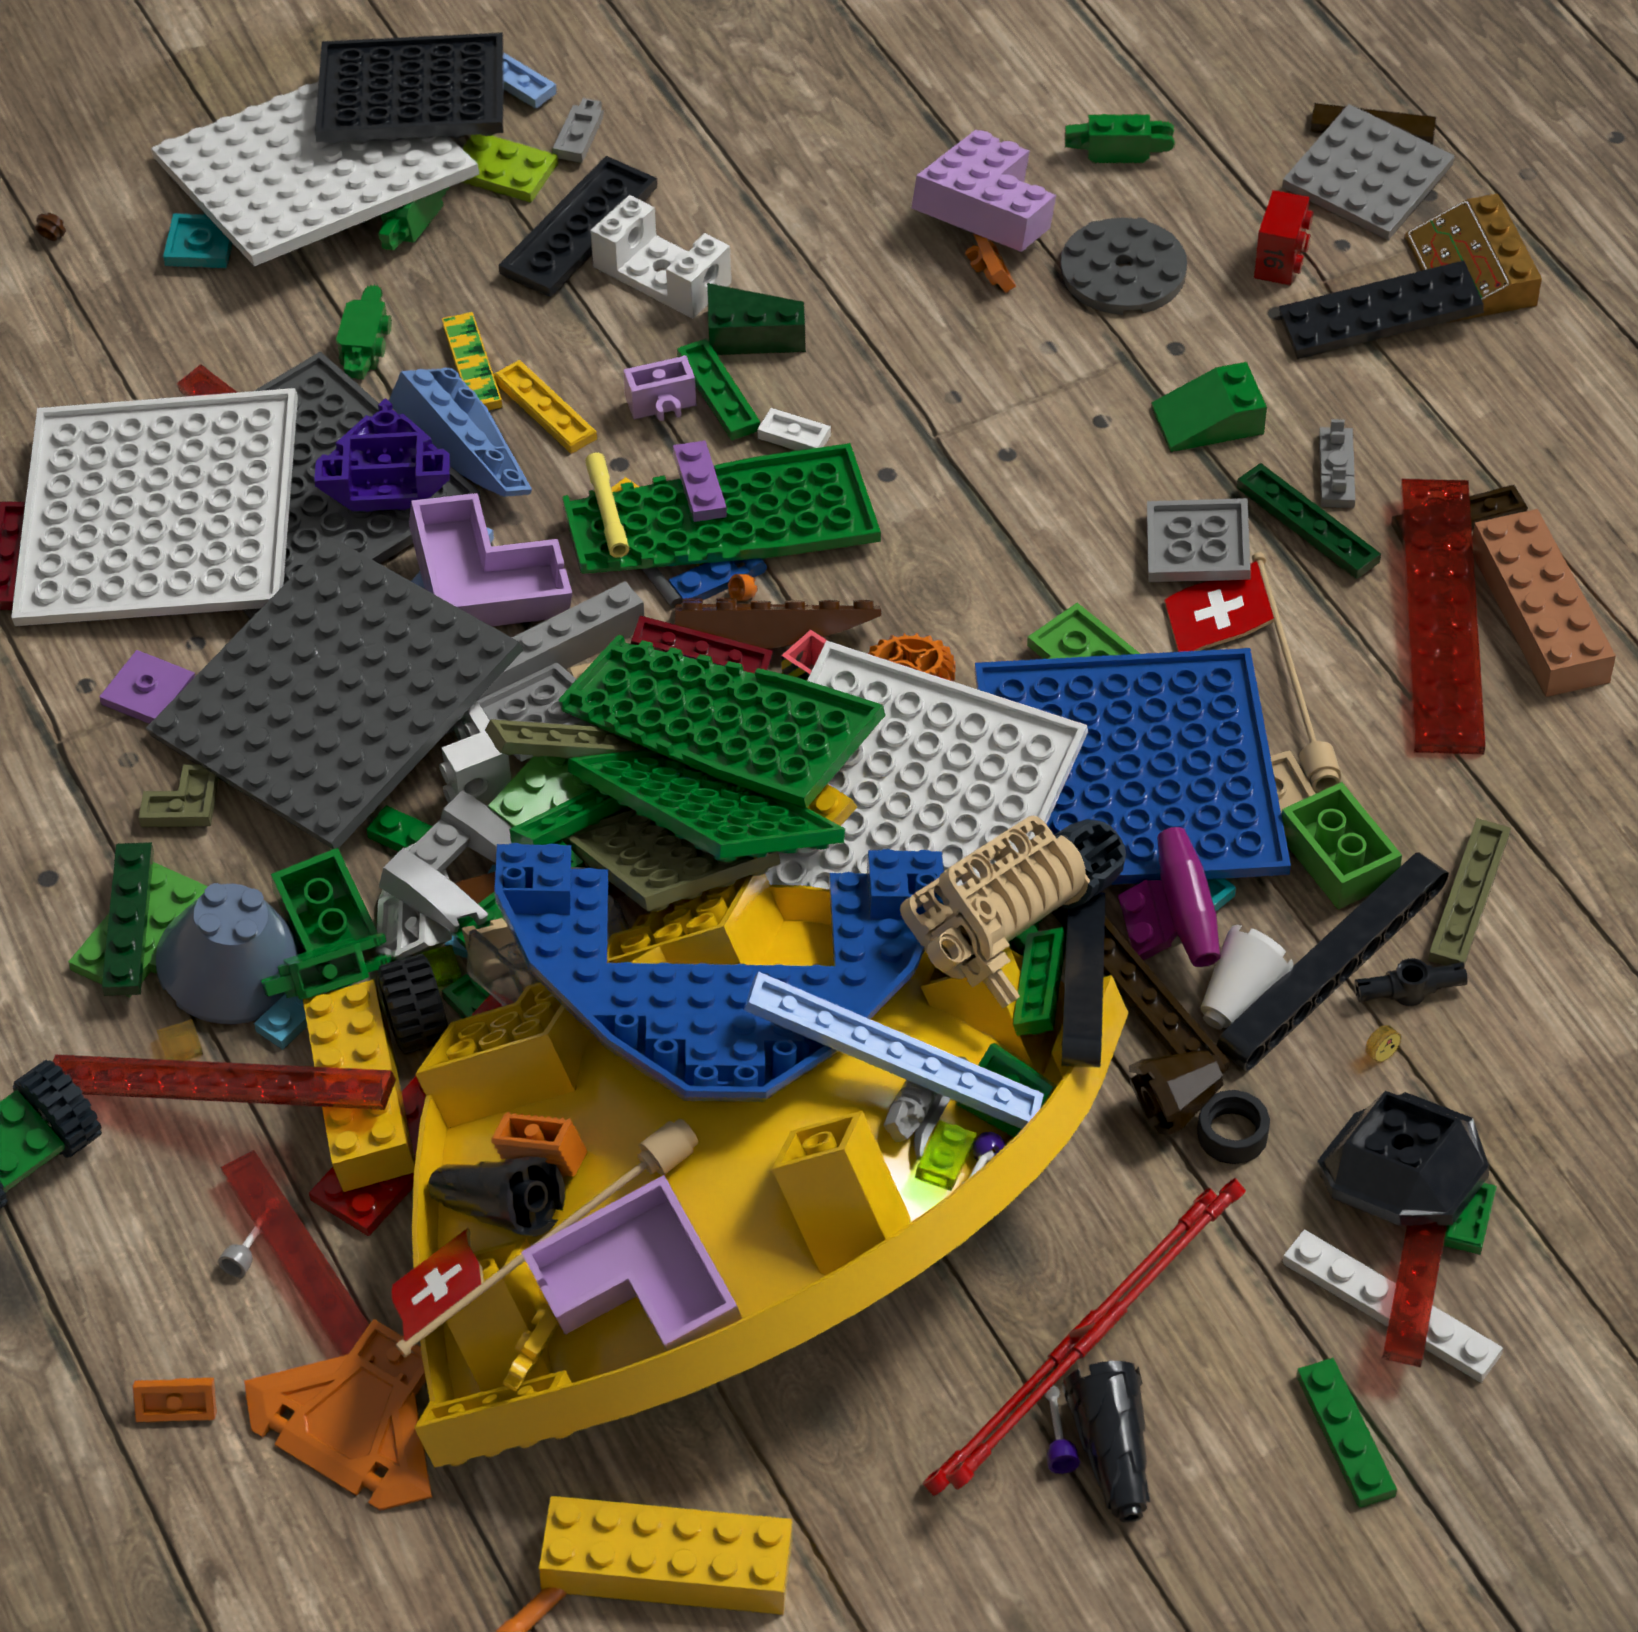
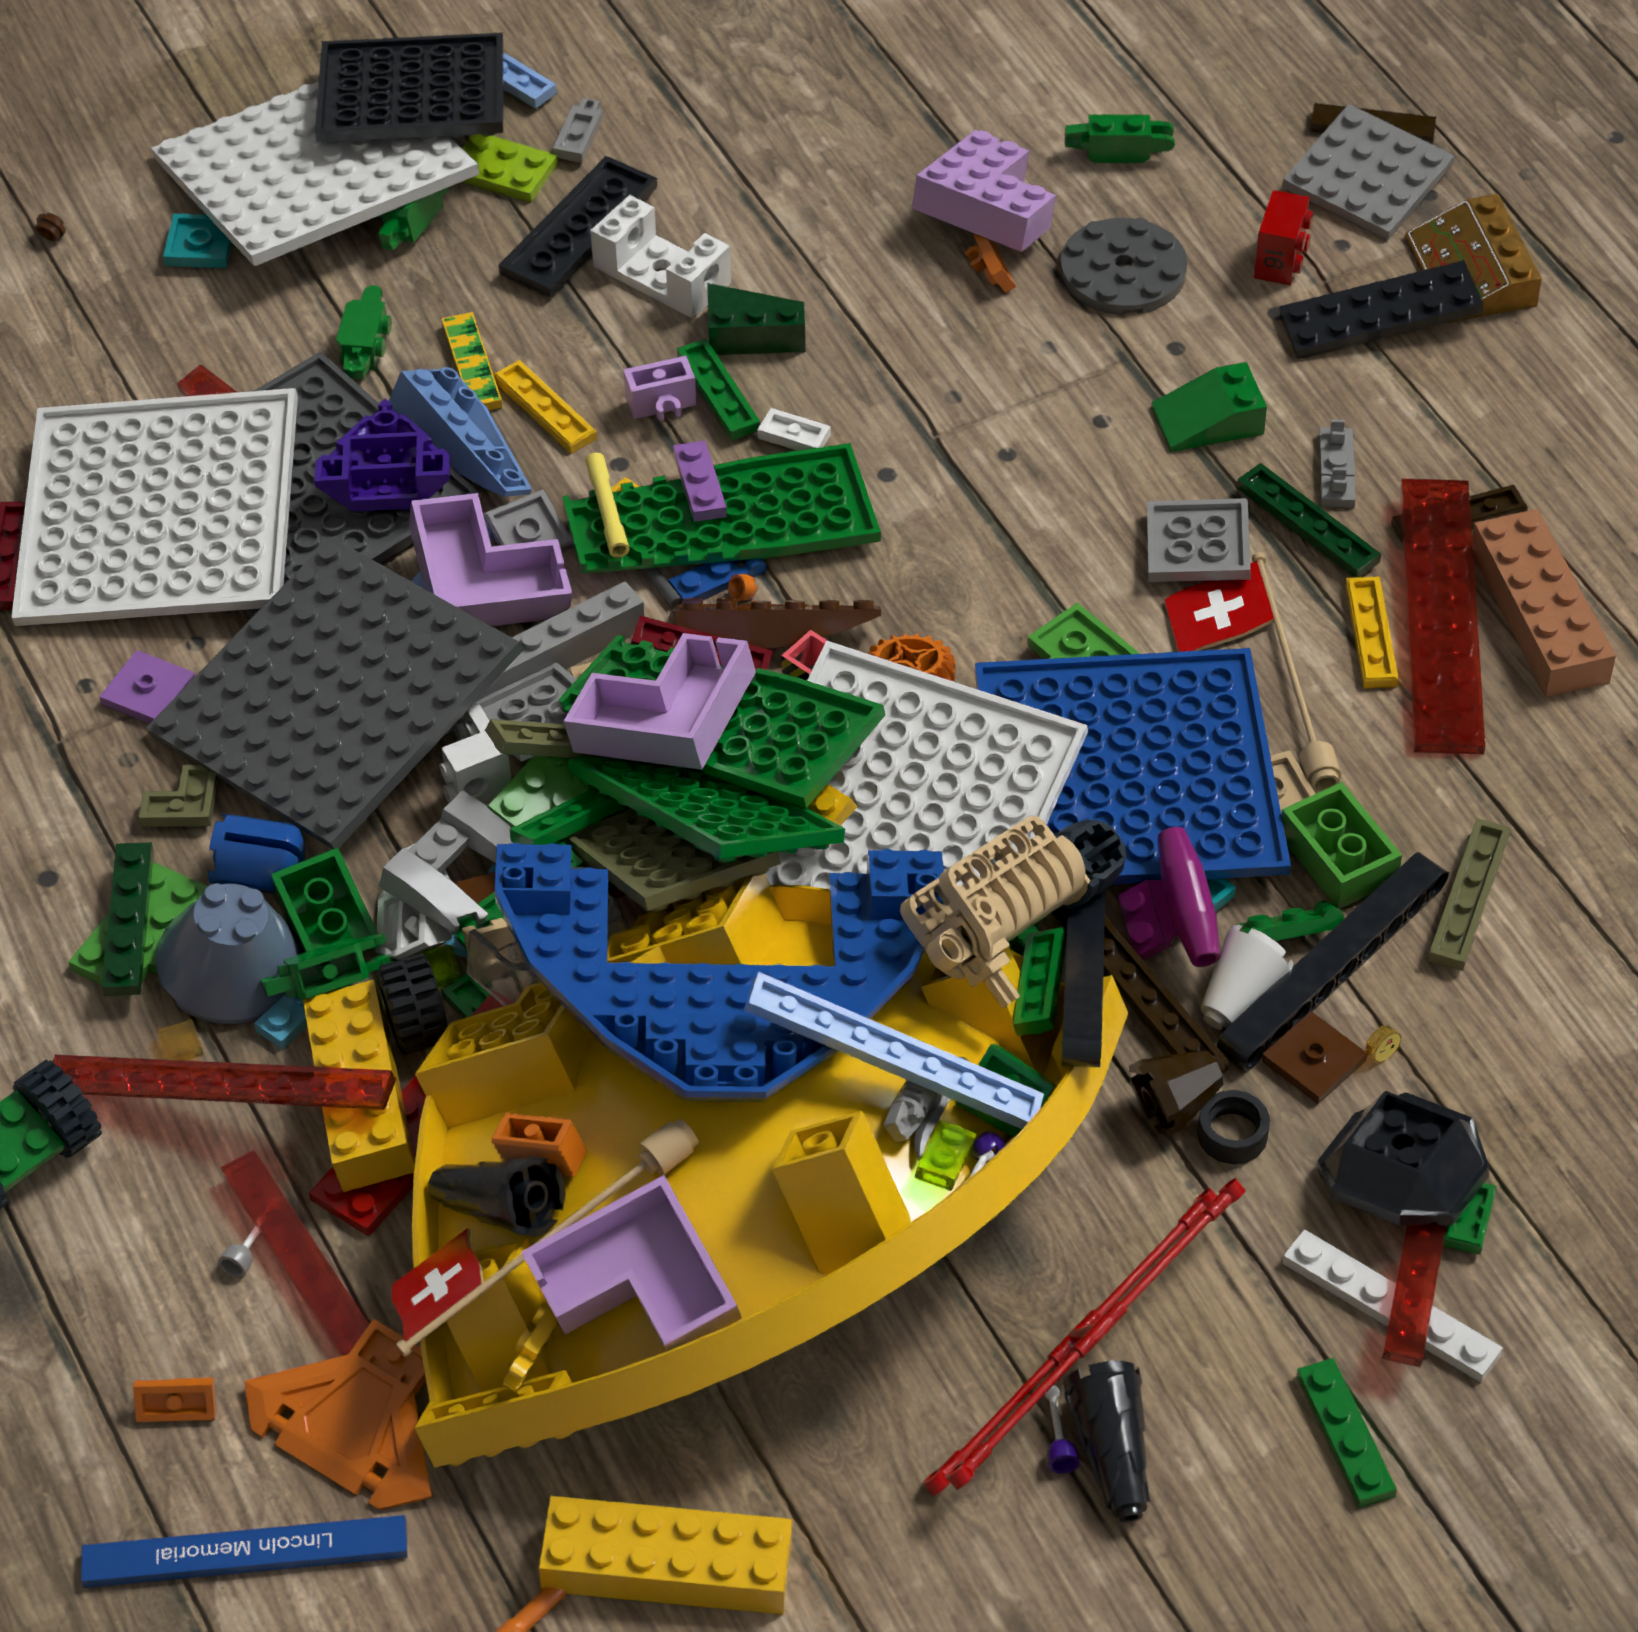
green plate [366,805,433,852] -> none
black pin [1354,958,1468,1006] -> none
none -> blue tile [81,1515,408,1588]
none -> blue cylinder [207,813,306,894]
none -> light grey tile [484,489,573,553]
none -> lavender piece [564,633,756,770]
none -> green plate [1236,900,1344,941]
none -> reddish brown plate [1262,1011,1368,1104]
none -> yellow tile [1345,577,1399,689]

